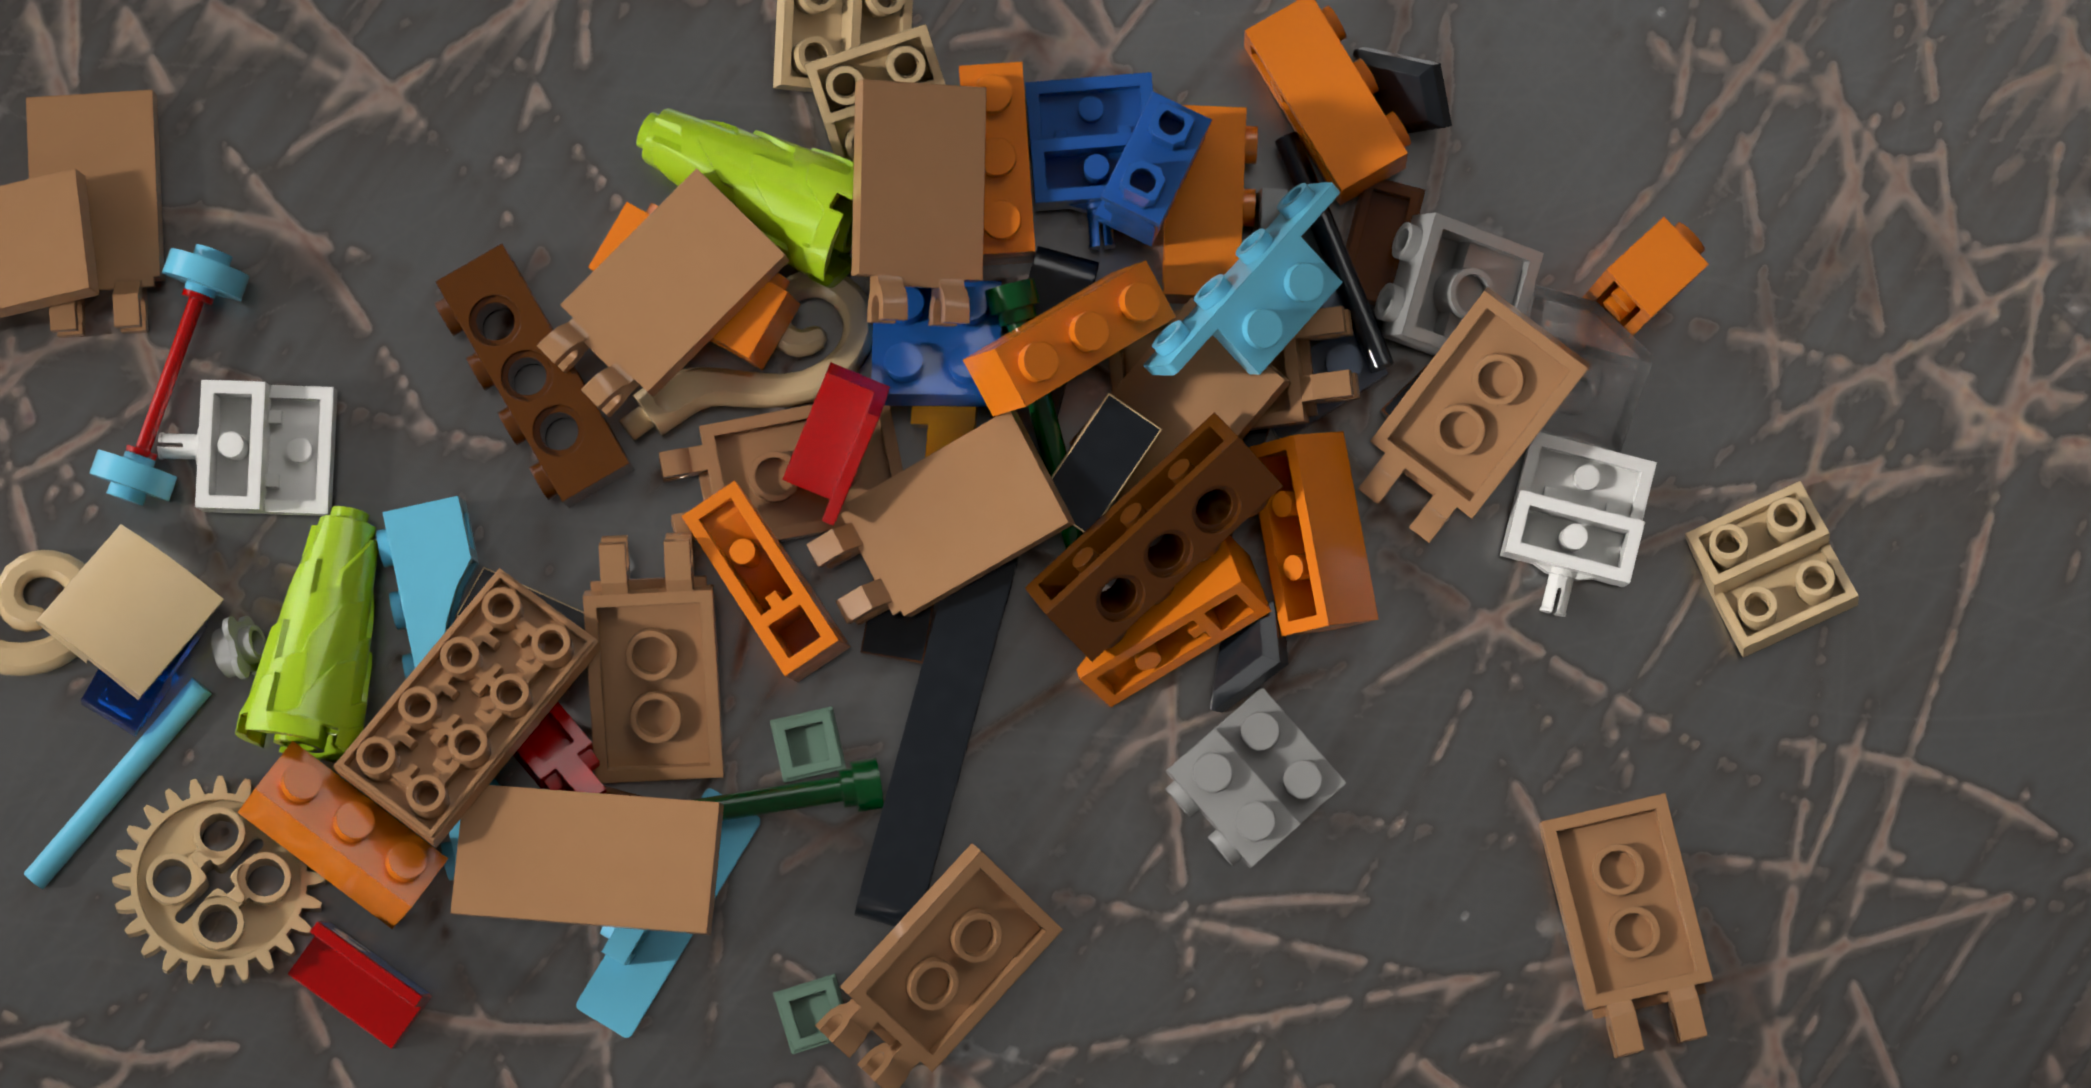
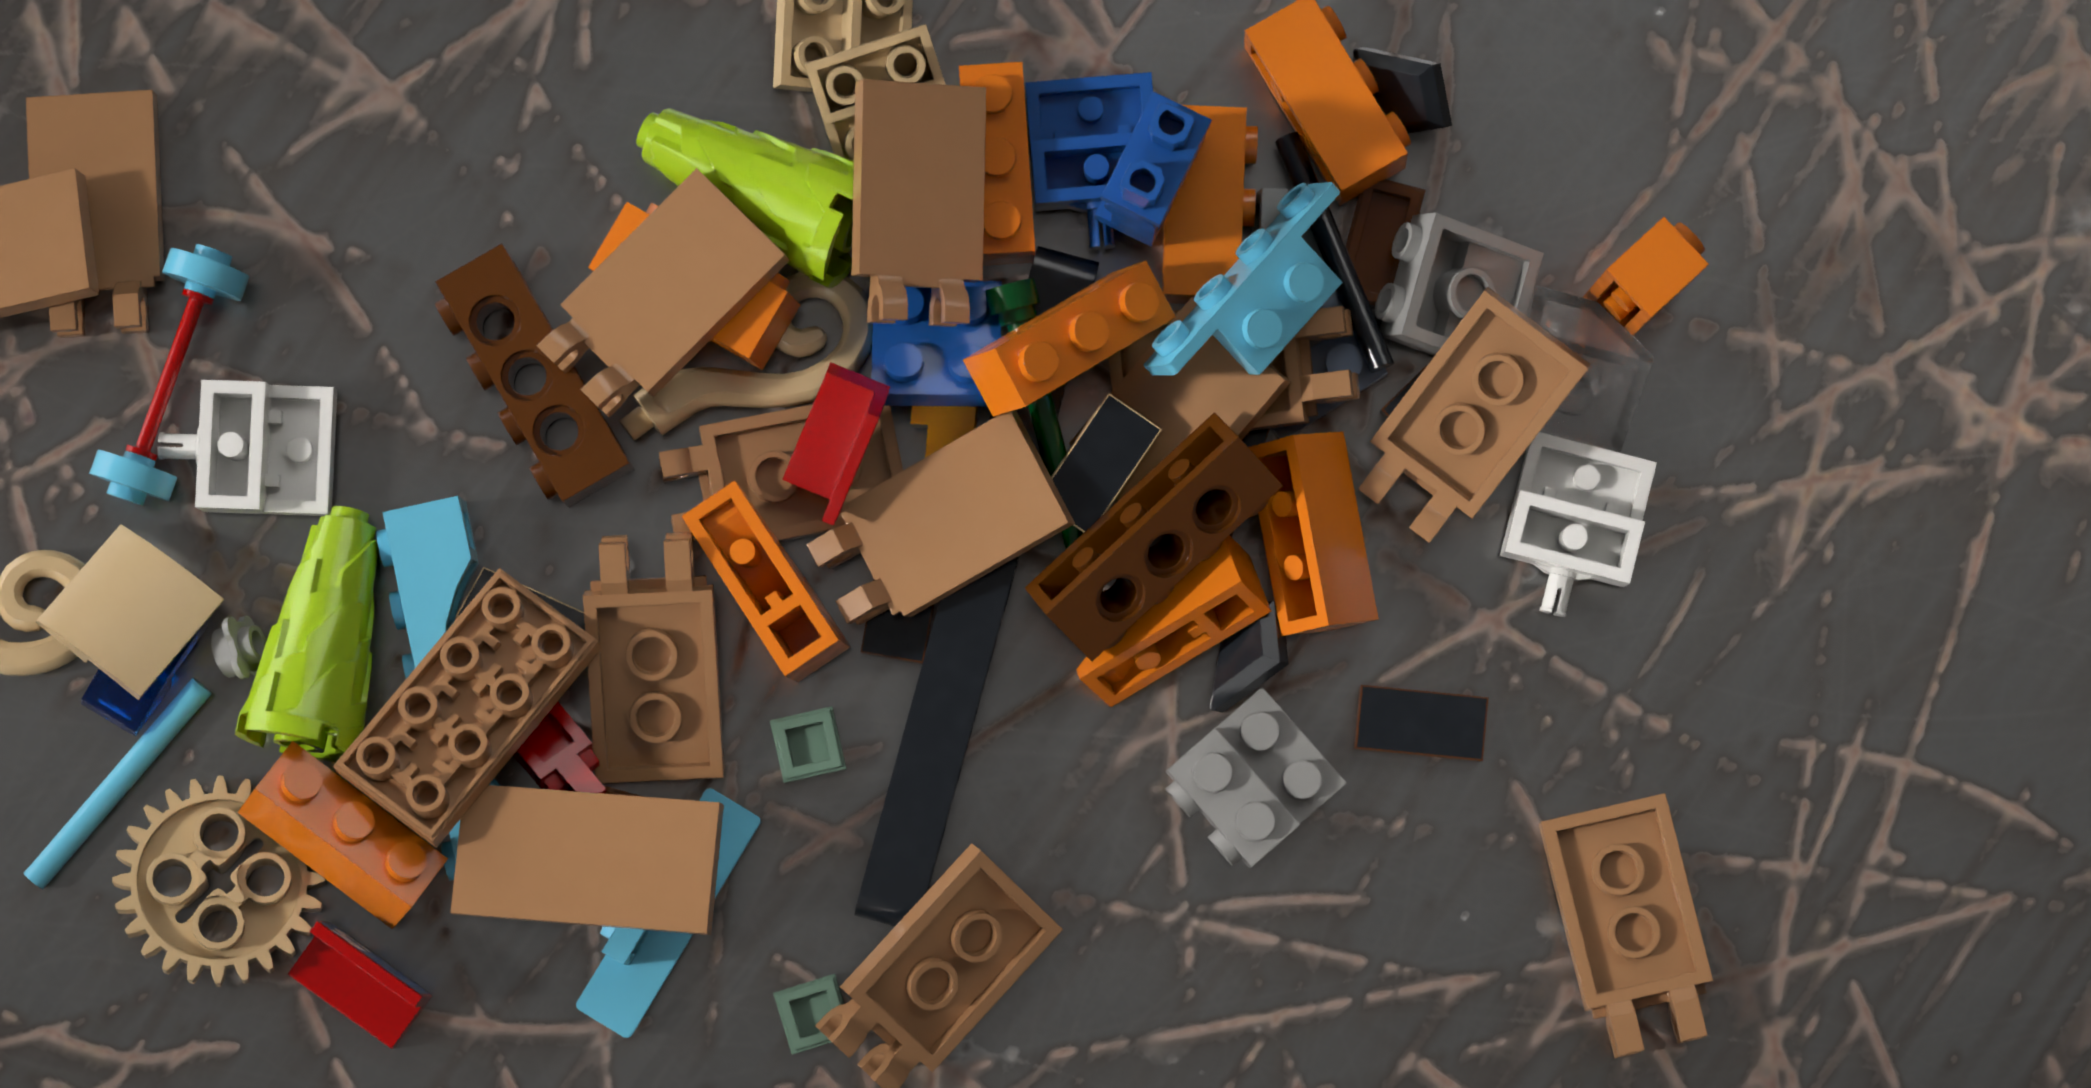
dark green piece [692,758,884,821] -> none
tan slope [1685,481,1859,658] -> none
none -> black tile [1354,685,1489,762]

